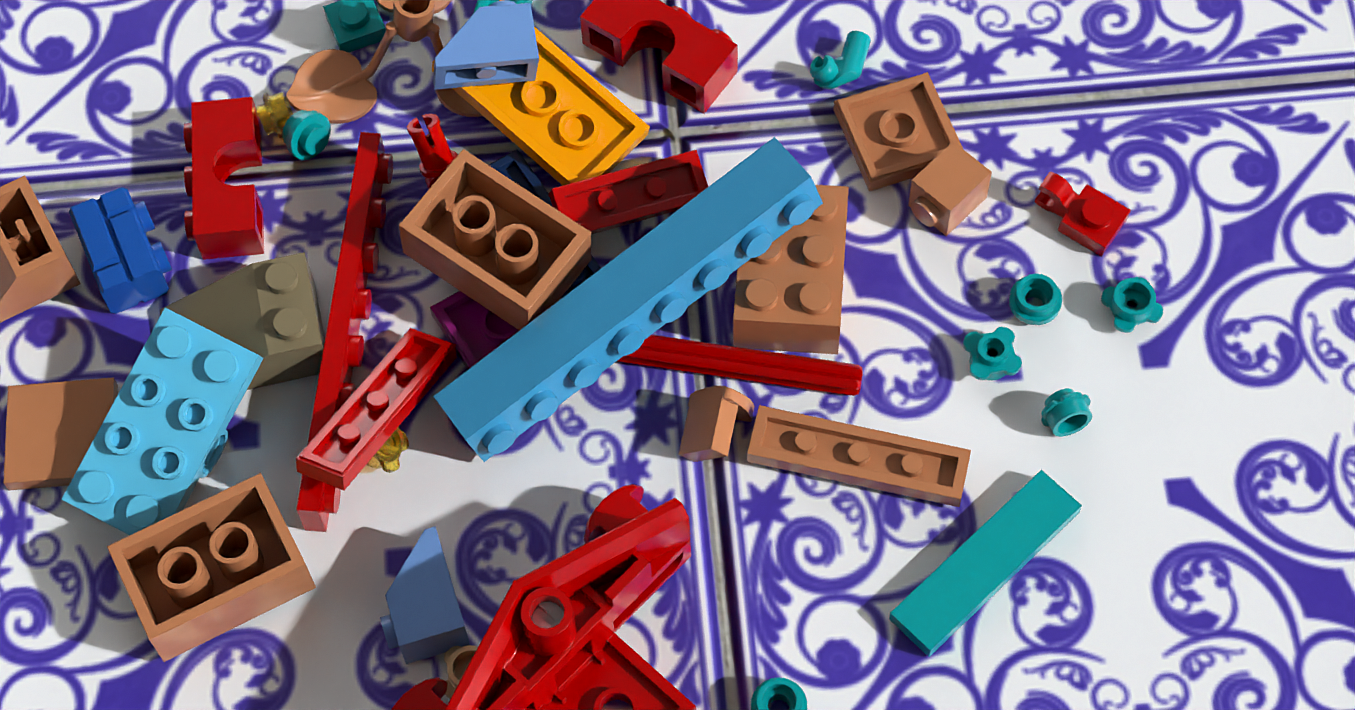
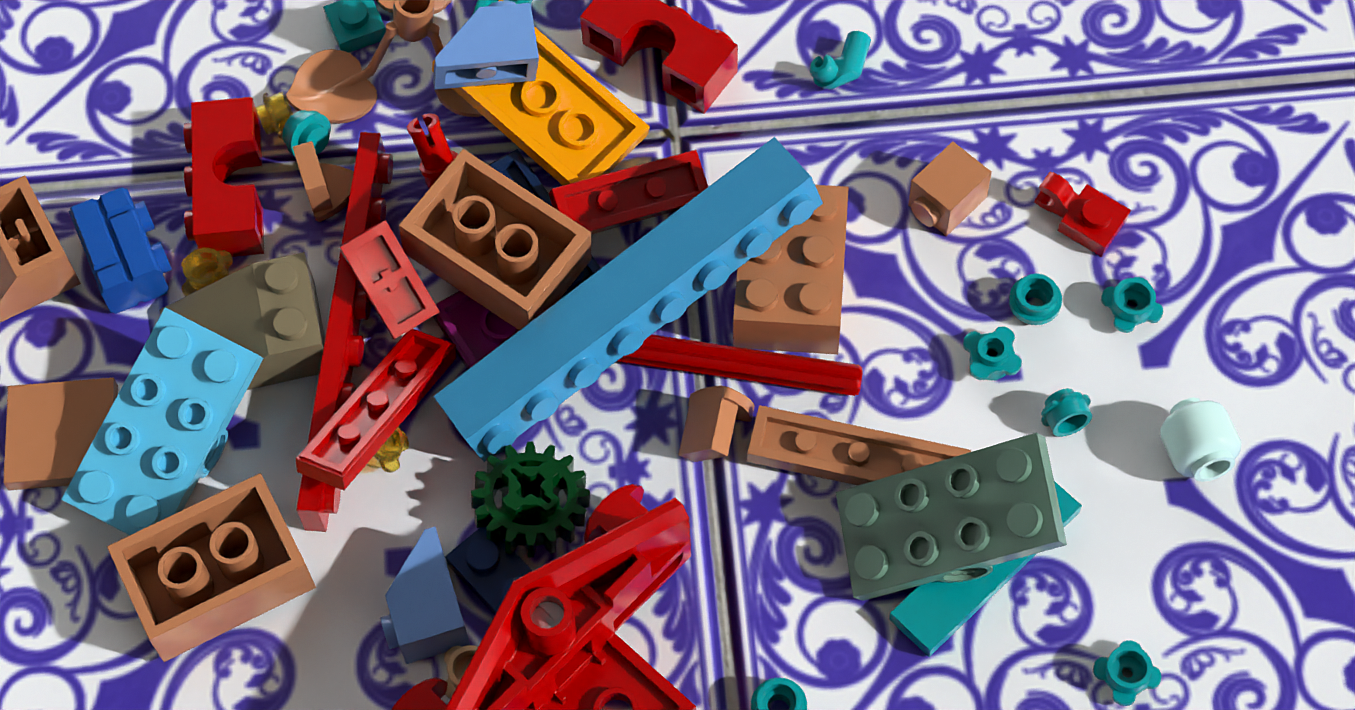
nougat tile [834,72,963,192] -> none
none -> clear yellow plate [181,248,233,297]
none -> nougat tile [293,141,354,222]
none -> hinge [338,220,440,339]
none -> dark blue plate [445,527,532,616]
none -> dark green gear [471,441,590,557]
none -> sand green plate [836,432,1067,601]
none -> teal plate [1093,640,1162,706]
none -> light aqua head [1160,398,1241,482]

